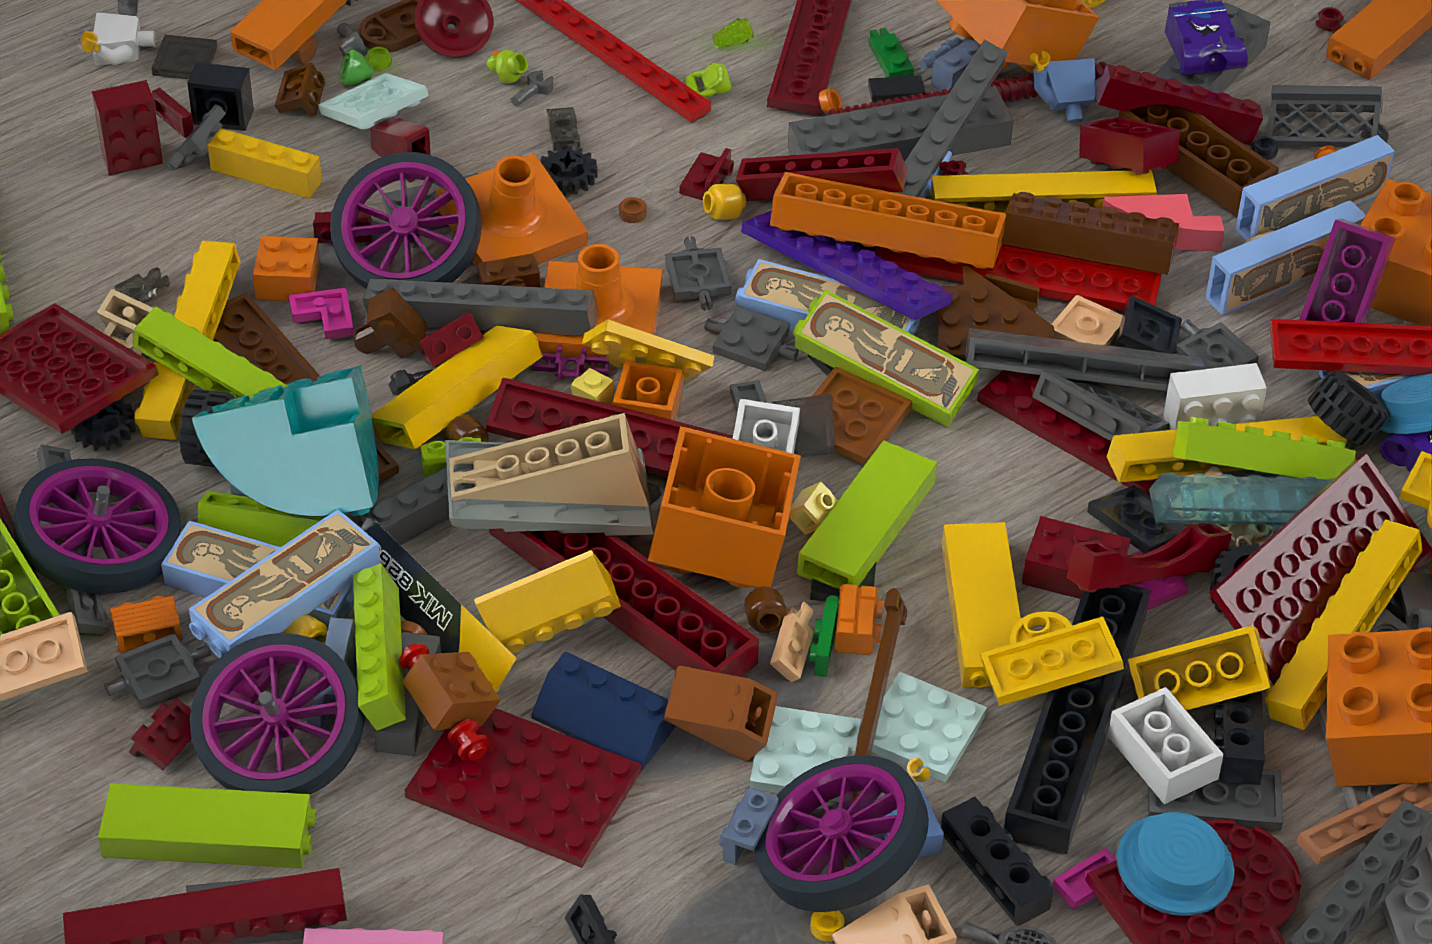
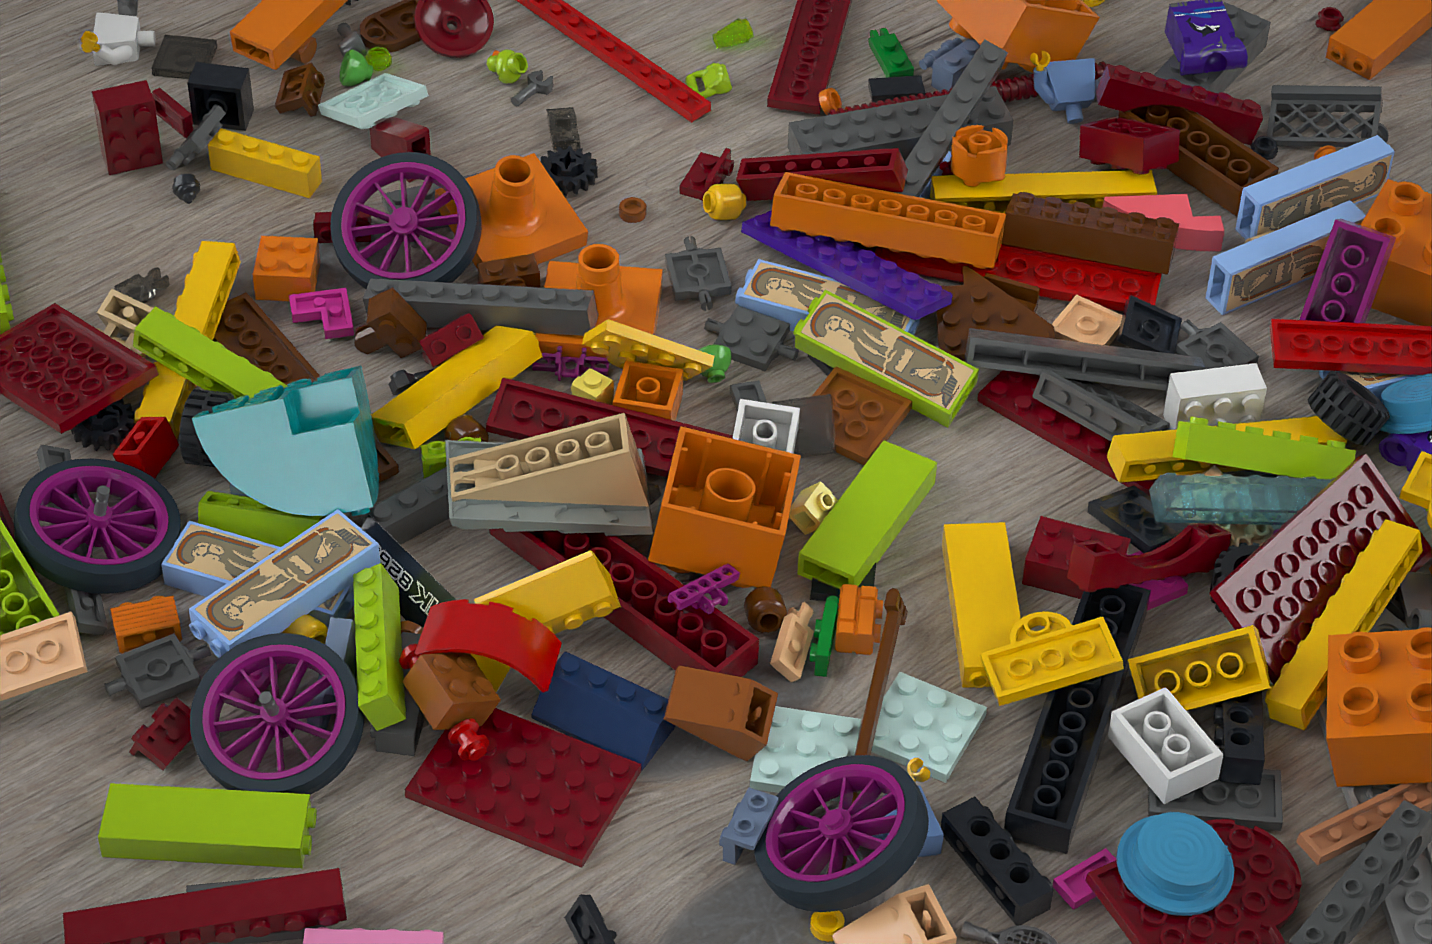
none -> red brick [112,417,179,479]
none -> black plate [172,174,201,204]
none -> red panel [415,599,562,692]
none -> magenta piece [668,563,740,614]
none -> bright green brick [699,345,732,383]
none -> orange brick [951,125,1008,187]

